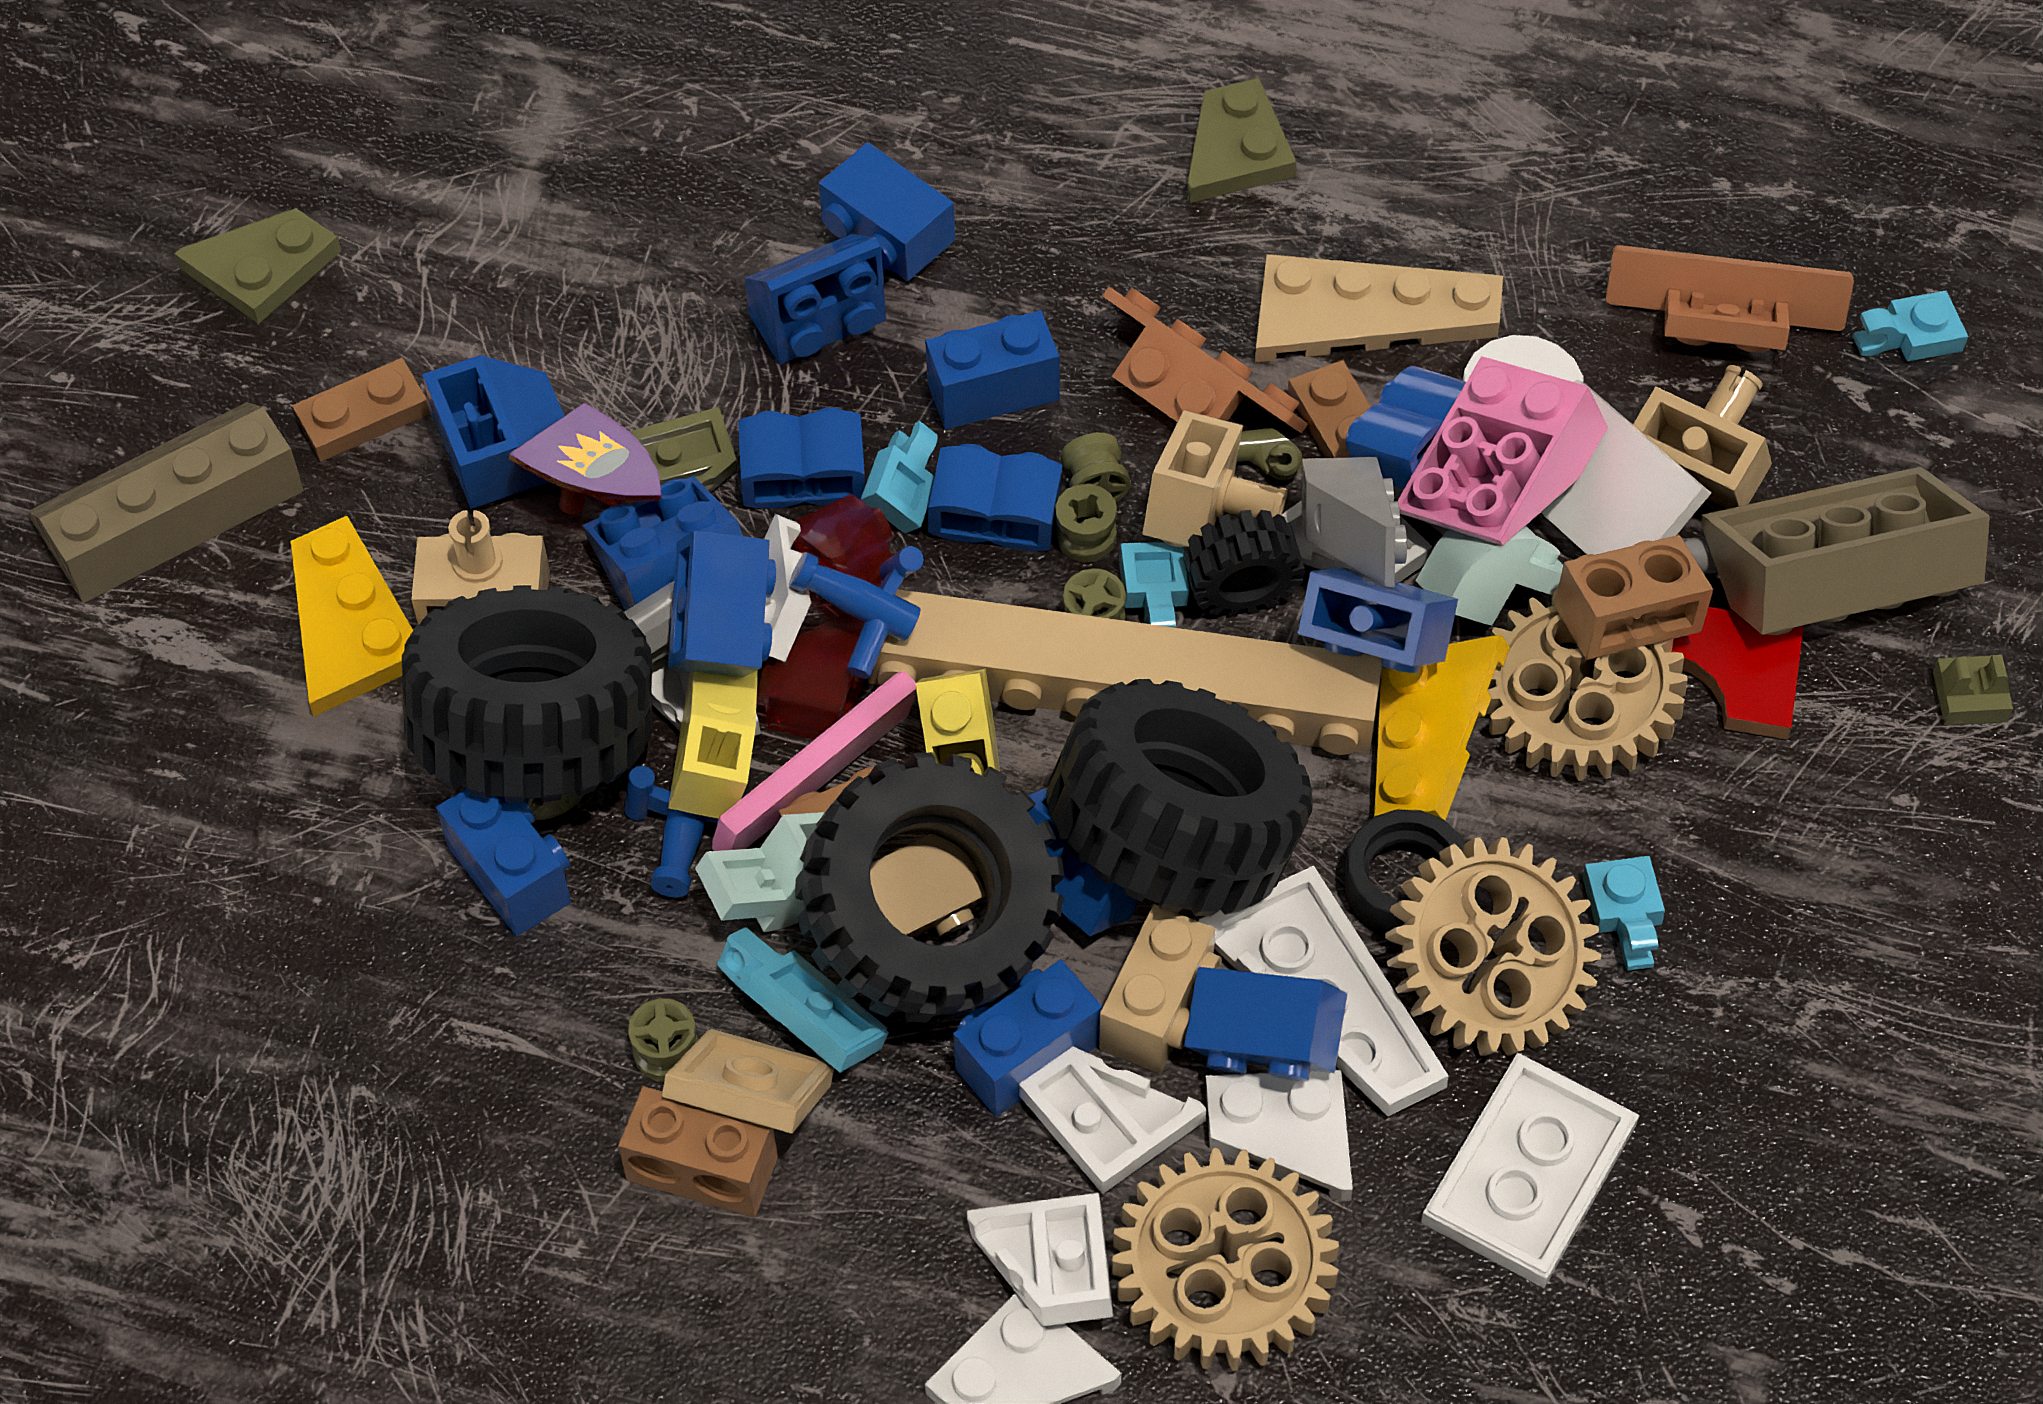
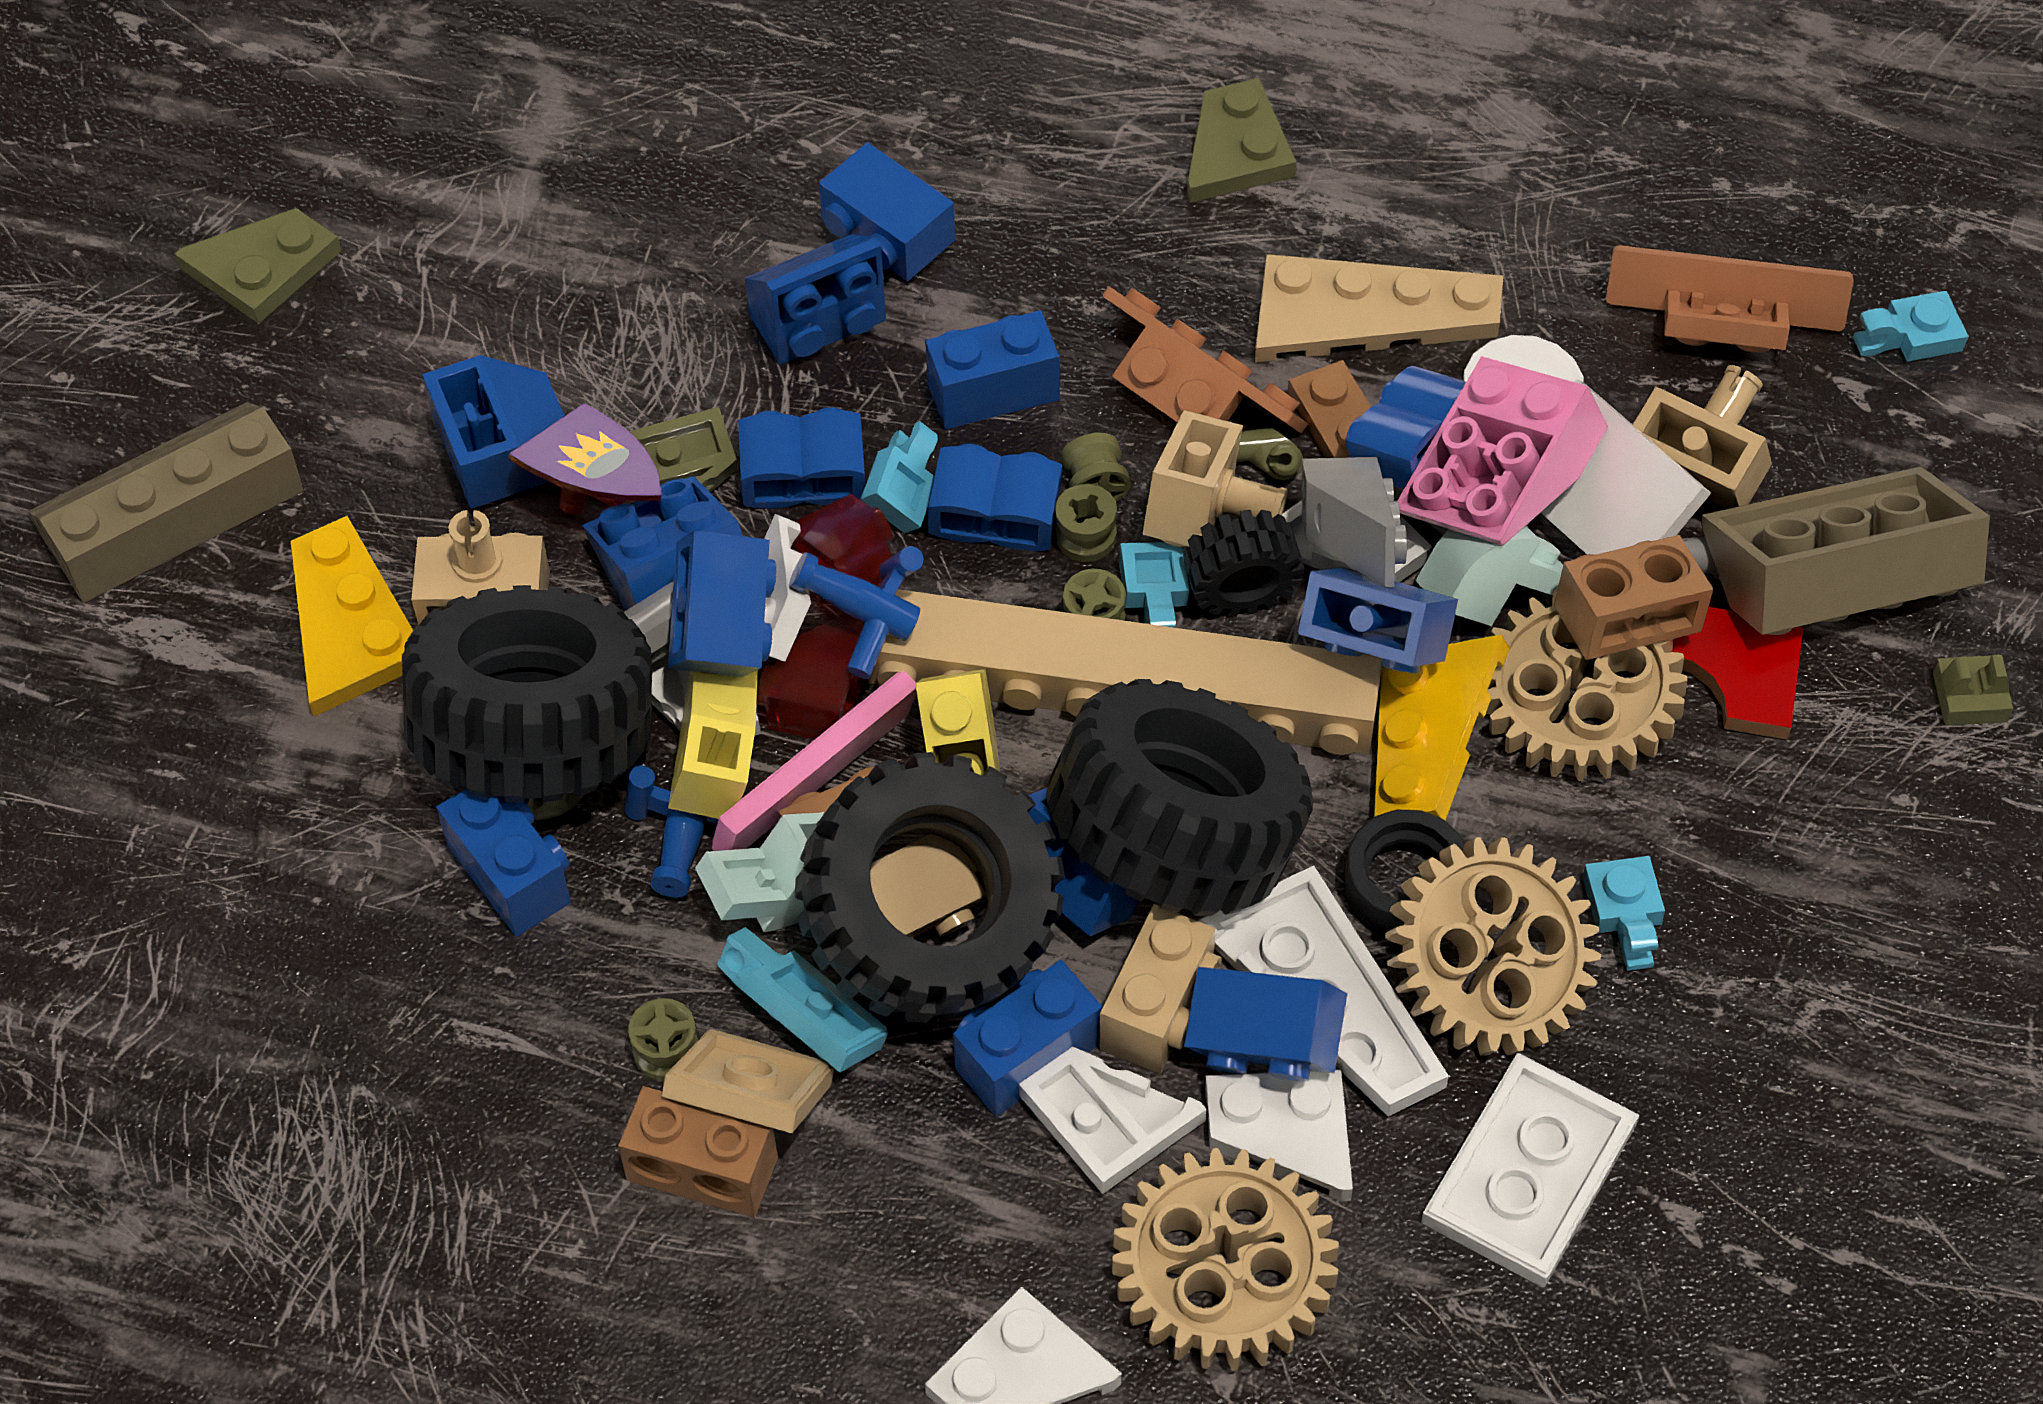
medium nougat plate [292,358,430,462] -> none
white wing [967,1193,1113,1326] -> none

